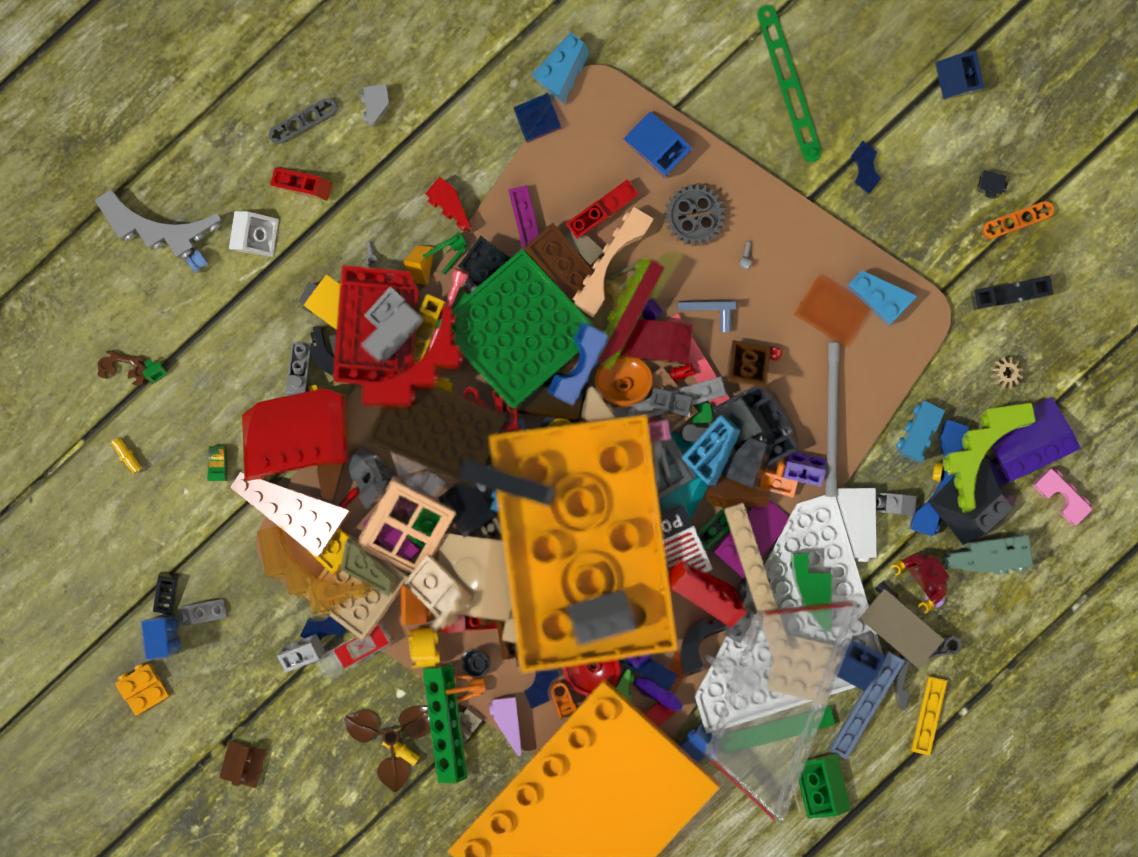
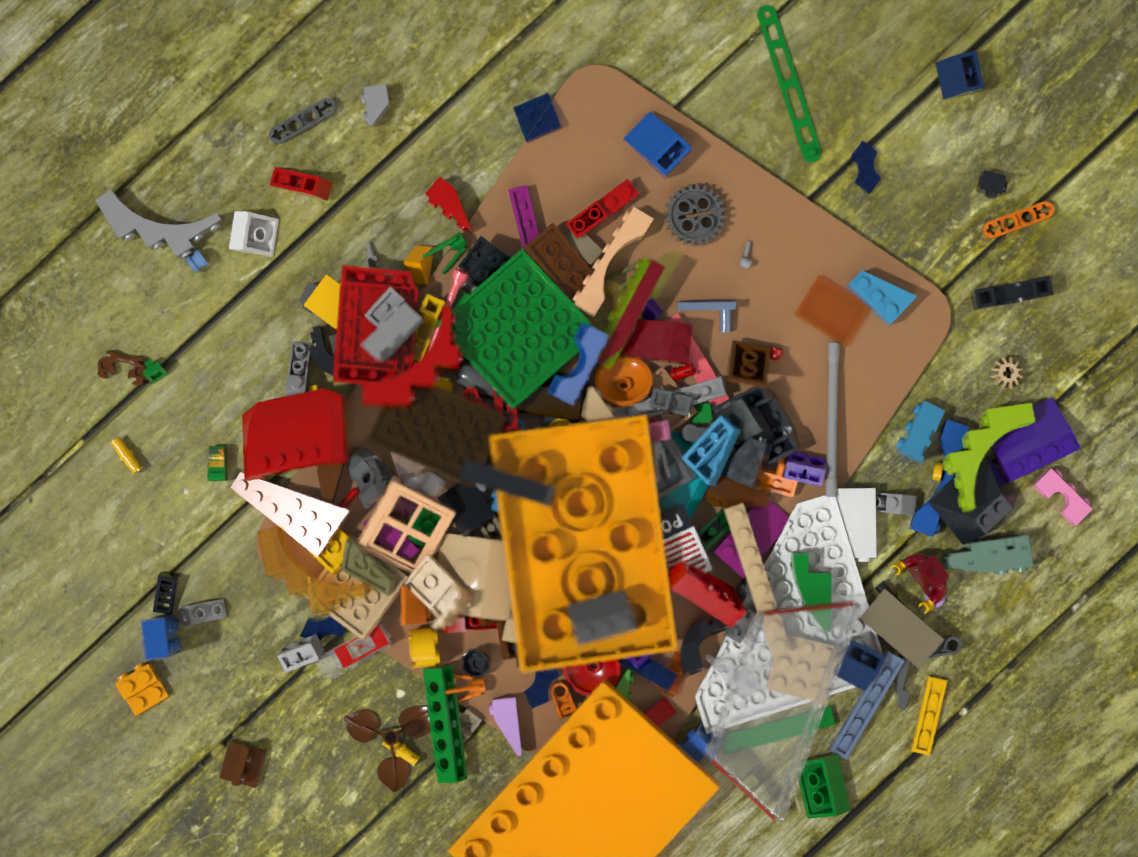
dark azure wedge [532,32,590,105] -> none
dark purple tile [633,678,683,711] -> none
none -> dark grey piece [455,362,500,398]

